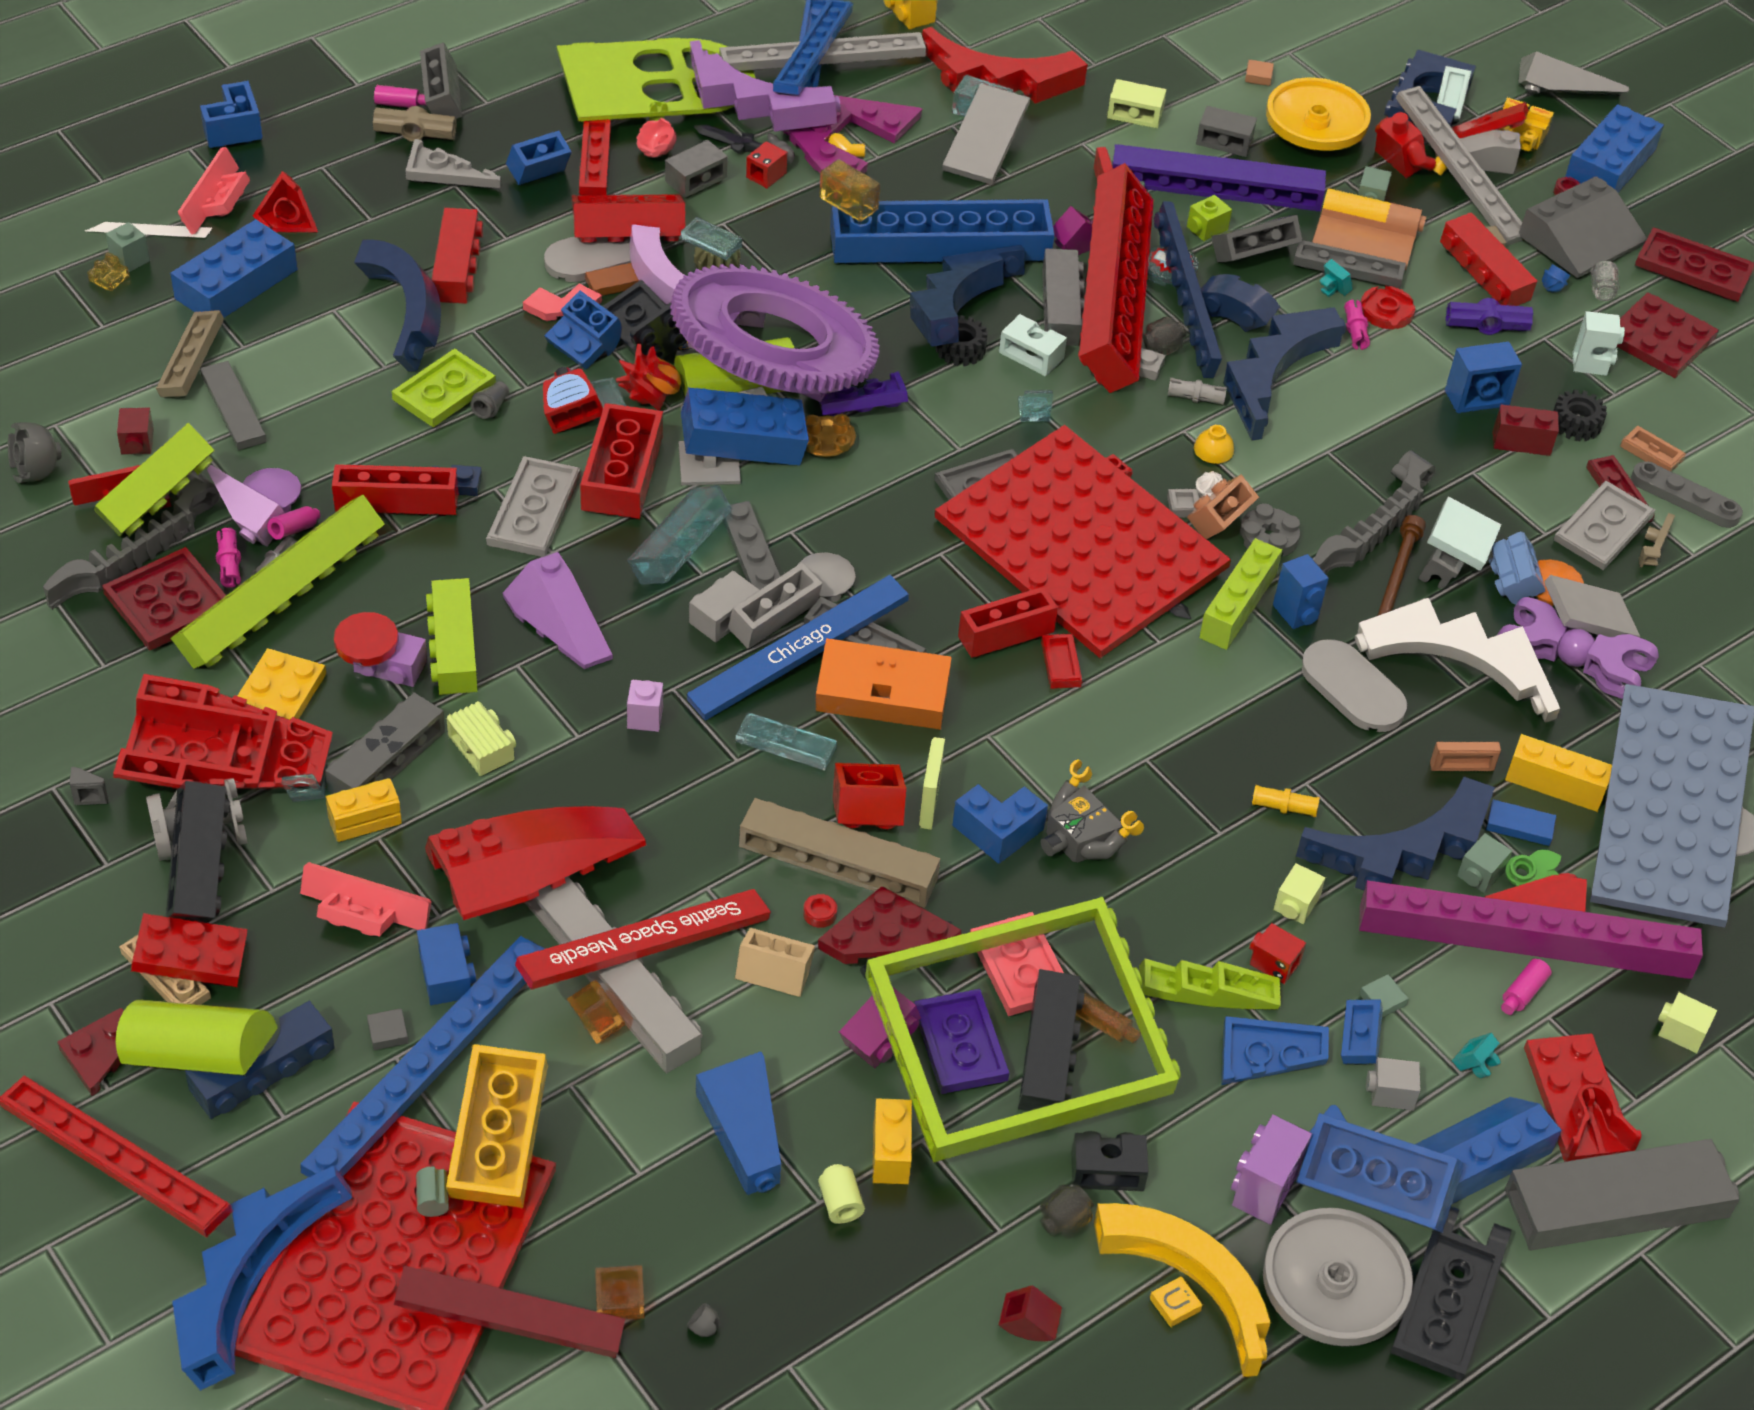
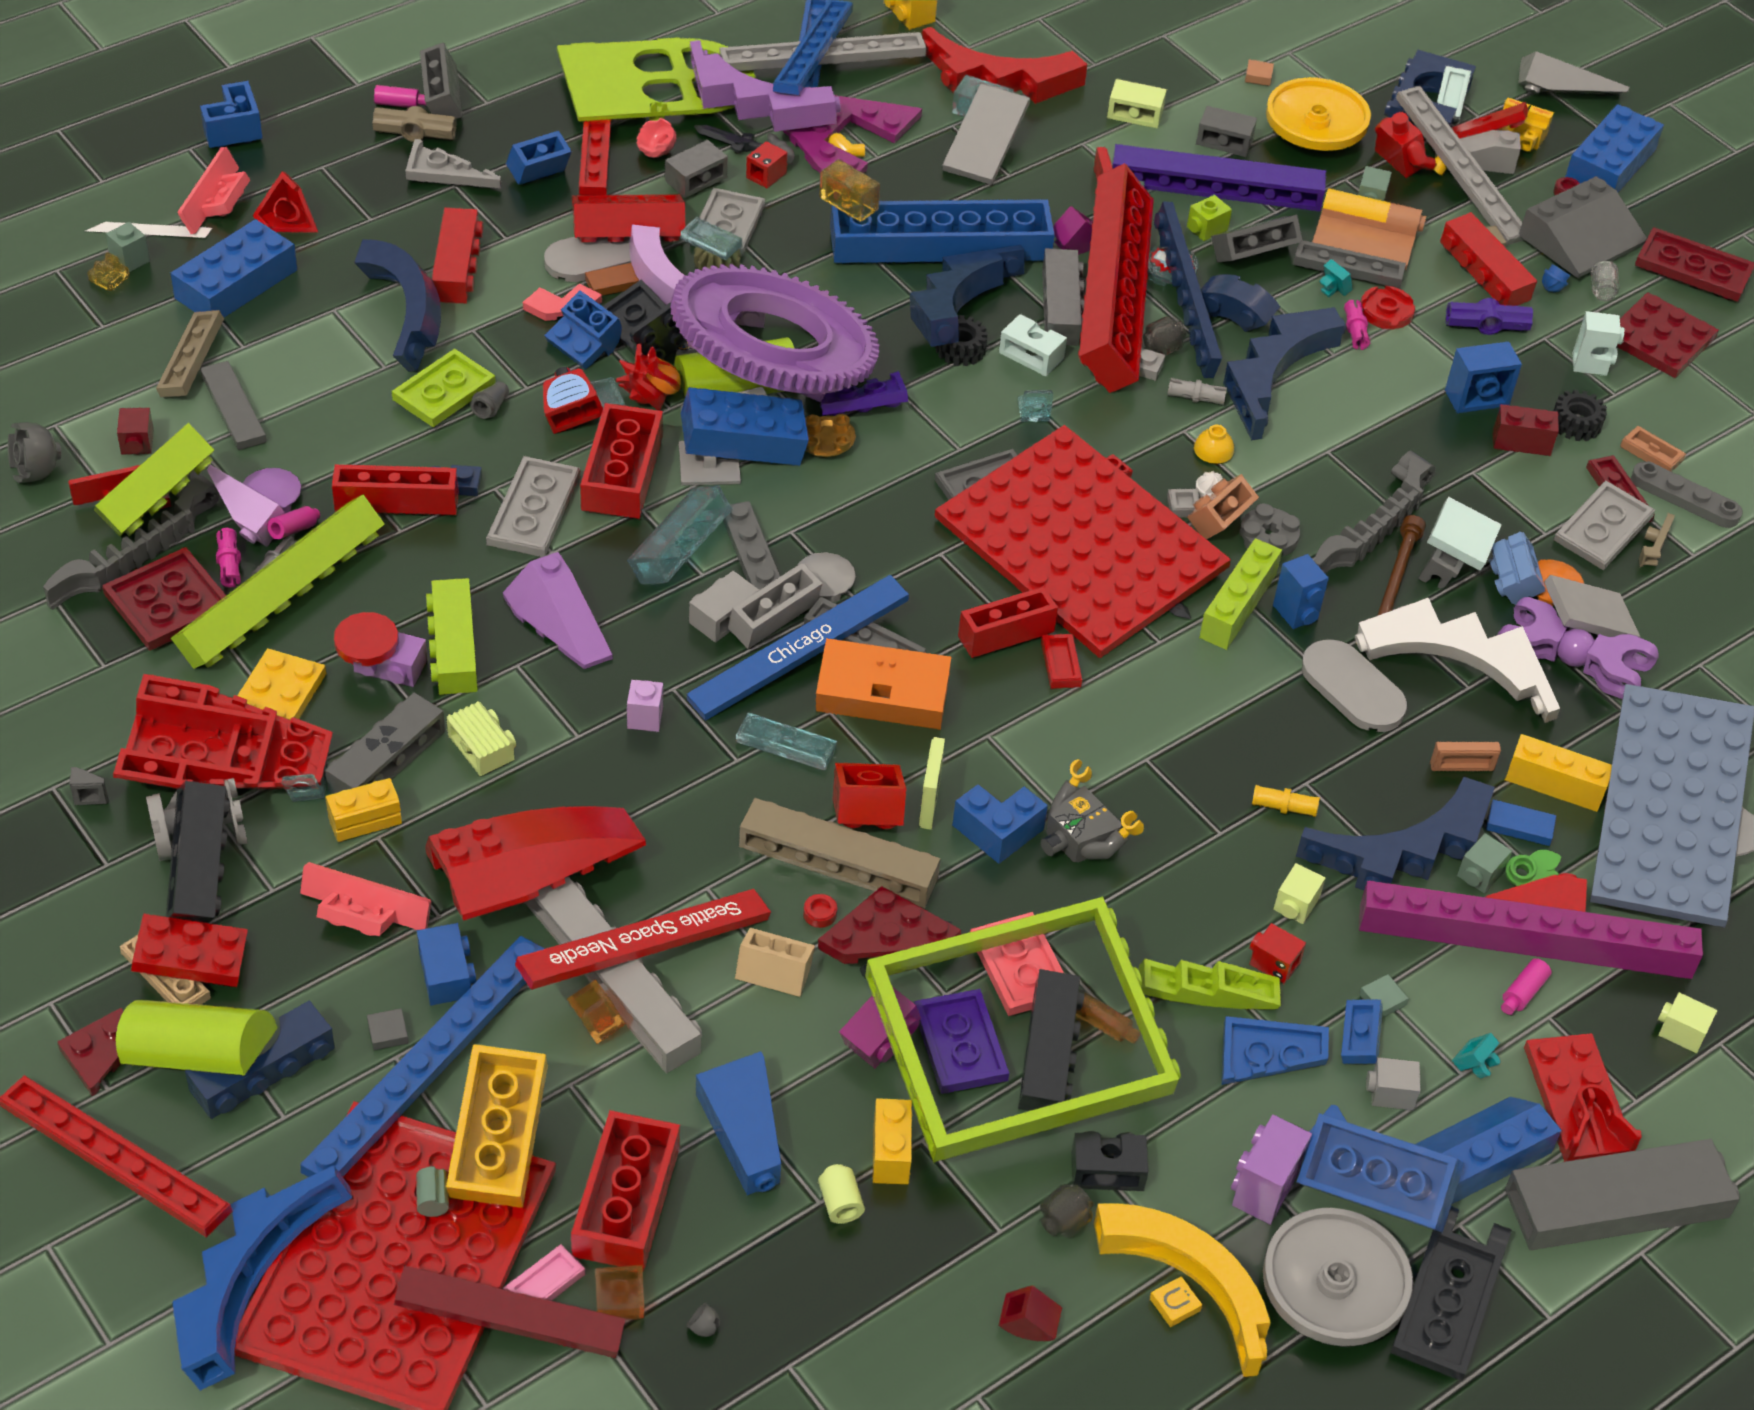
none -> bright pink tile [503,1244,585,1301]
none -> red brick [571,1110,680,1272]
none -> light grey tile [690,188,765,256]

